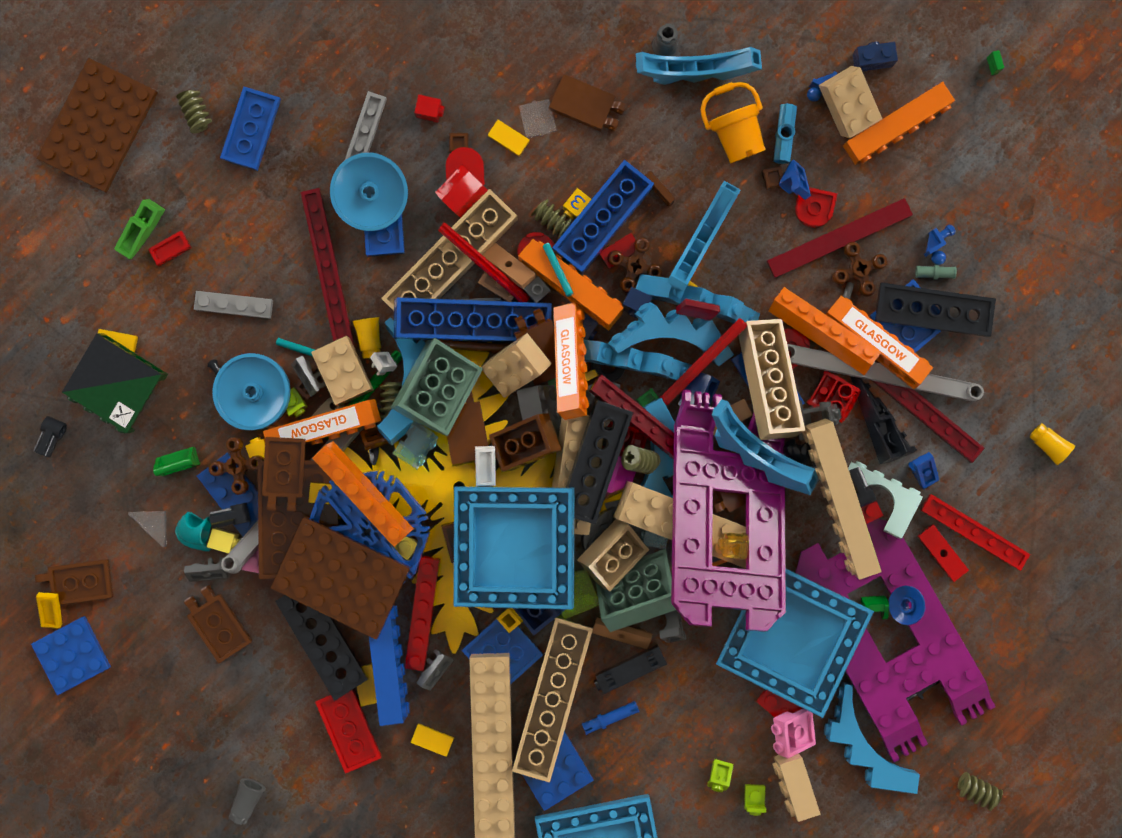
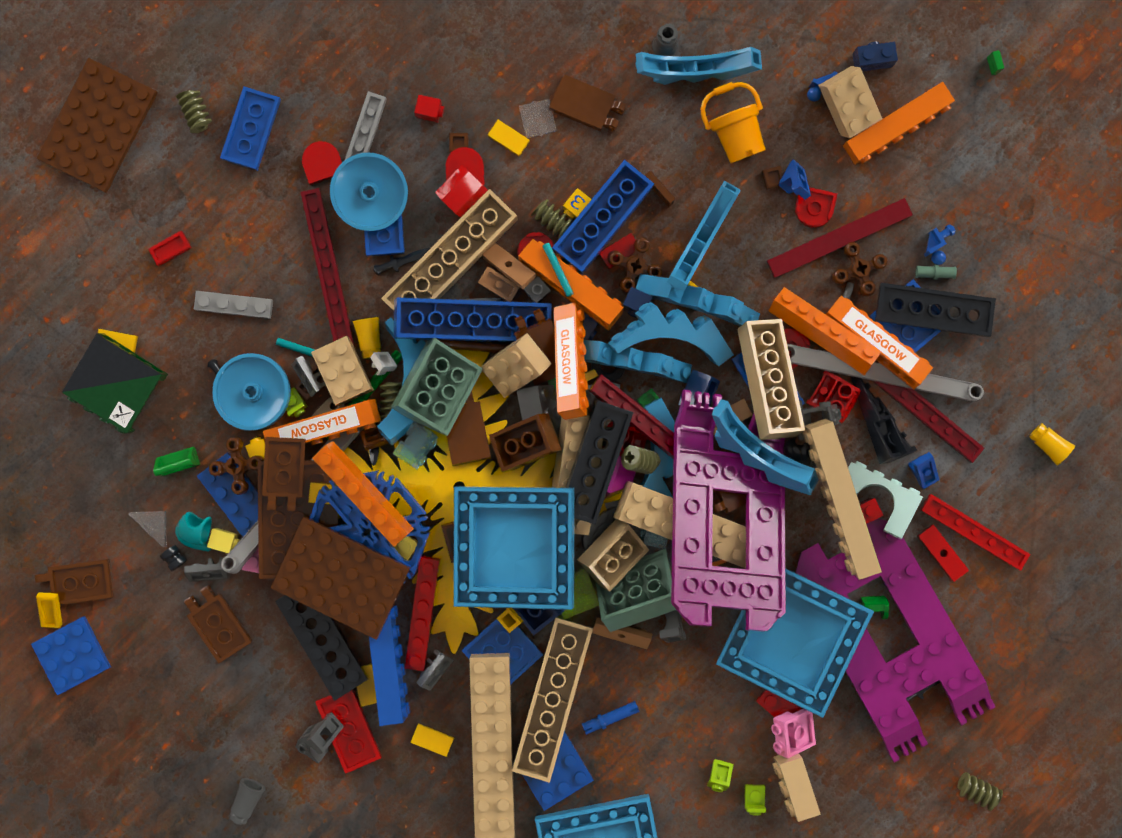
black piece [33,416,67,457] -> none
bright green slope [114,199,165,259] -> none
black piece [209,502,251,528] -> none
red axle [438,223,530,302] -> none
white tile [475,446,496,486] -> none
black brick [594,644,667,694] -> none
red axle [660,318,747,405] -> none
dark red tile [676,299,720,320] -> none
clear yellow brick [718,533,749,559] -> none
dark azure piece [773,103,797,164] -> none
dark azure arch [824,681,920,794] -> none
black piece [849,467,877,508] -> none
blue dish [889,586,925,625] -> none
none -> black wheel [160,545,187,572]
none -> dark grey tile [295,712,344,764]
none -> red tile [302,141,342,185]
none -> black sword [373,248,431,276]

